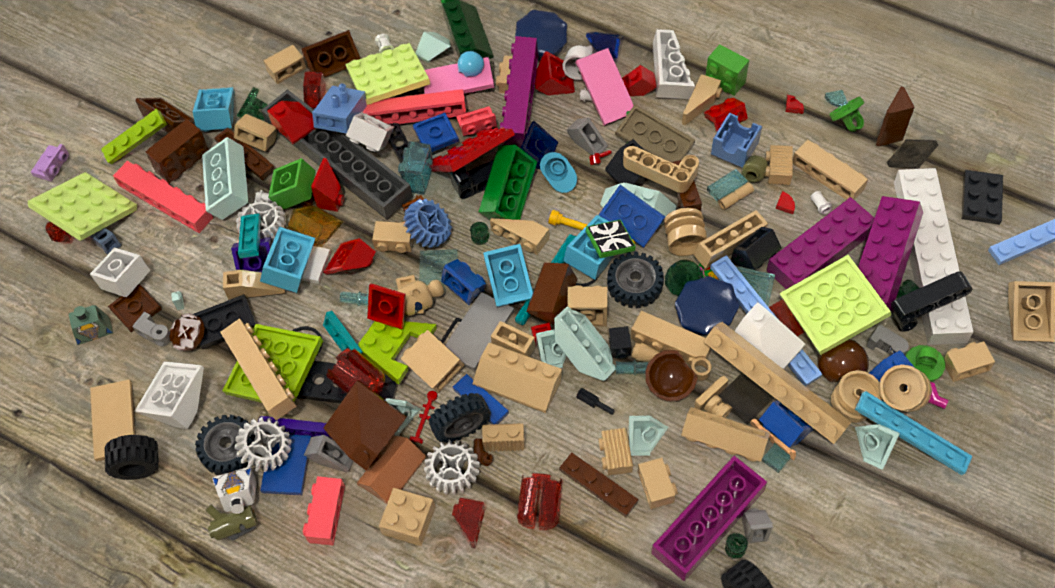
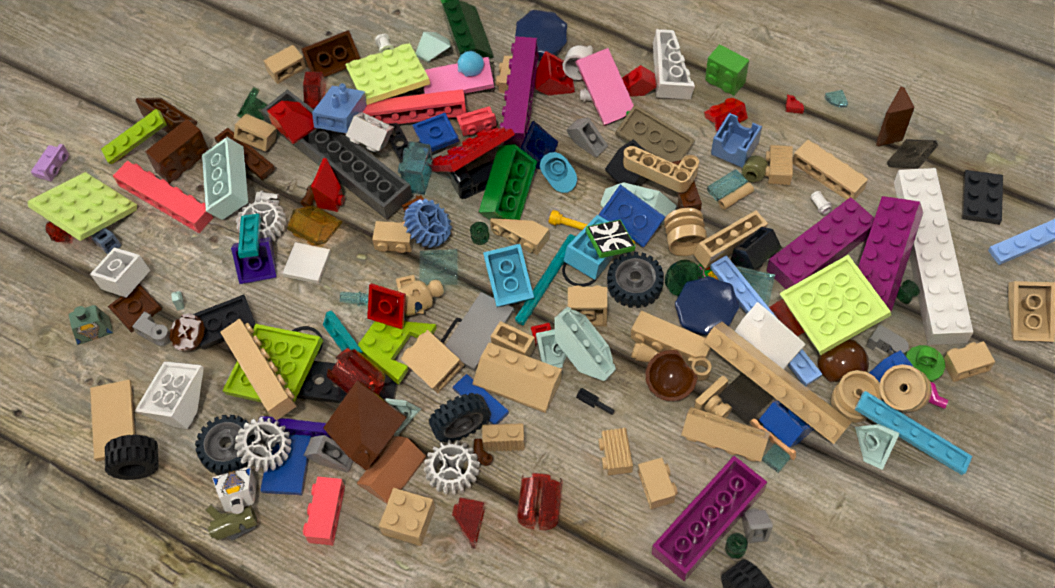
medium azure slope [193,87,234,132] -> none
tan slope [223,270,285,300] -> none
medium azure slope [260,227,315,293] -> none
bright green brick [268,158,316,210] -> none
red slope [323,238,376,275] -> none
red piece [409,391,438,444] -> none
blue slope [441,259,486,305] -> none
reddish brown slope [526,262,578,326] -> none
reddish brown plate [559,452,639,518] -> none
clear blue slope [586,31,624,61] -> none
red hand [589,150,612,165] -> none
black brick [608,326,632,359] -> none
clear light blue axle [616,360,649,376] -> none
light aqua slope [628,416,669,456] -> none
tan slope [682,74,723,125] -> none
red tile [776,191,795,214] -> none
bright green tile [830,96,865,131] -> none
black beam [891,271,973,332] -> none

